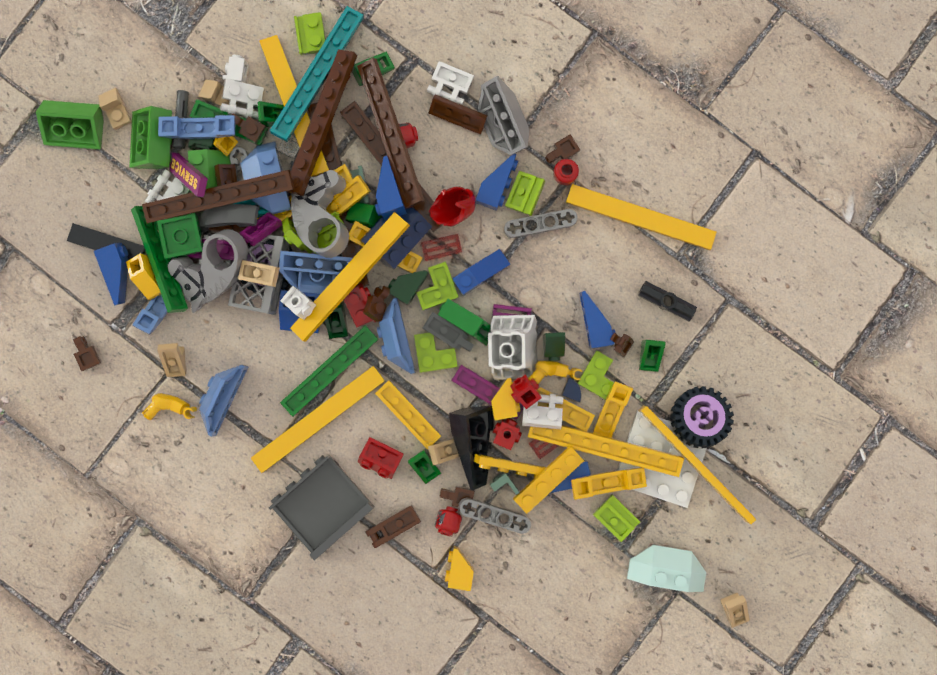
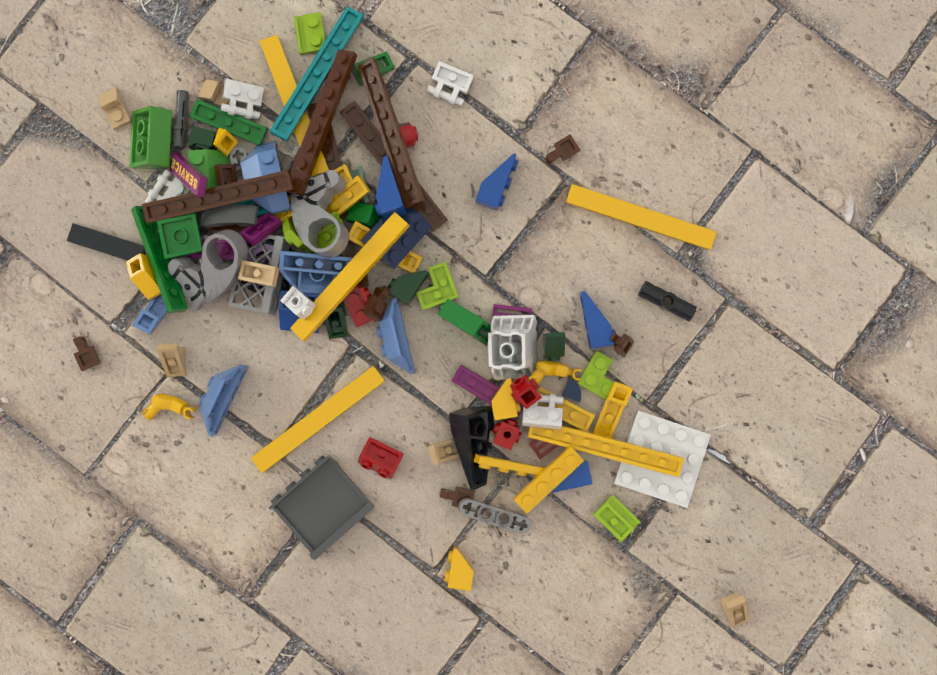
bright green slope [36,100,104,149] -> none
blue slope [93,243,128,306] -> none
medium blue slope [158,115,235,139] -> none
white brick [222,54,248,83] -> none
reddish brown plate [232,113,266,144] -> none
green slope [258,101,284,127] -> none
green plate [280,325,379,417] -> none
reddish brown plate [365,505,421,548] -> none
yellow plate [375,380,441,449] -> none
green slope [408,449,441,484] -> none
lime plate [414,333,458,373] -> none
clear red tile [421,234,462,261] -> none
dark grey hinge [423,312,474,352] -> none
reddish brown plate [428,94,488,135] -> none
red hair [429,187,476,227] -> none
red head [435,506,462,537] -> none
blue slope [452,249,510,296] -> none
light grey wedge [478,76,529,155] -> none
sand green panel [489,472,520,495] -> none
light grey beam [504,209,577,238] -> none
lime plate [505,171,546,216] -> none
red head [553,159,579,186] -> none
yellow slope [571,467,647,500] -> none
light aqua wedge [627,545,706,592] -> none
yellow tile [638,406,756,524] -> none
green slope [639,340,666,372] -> none
wheel [670,386,734,448] -> none

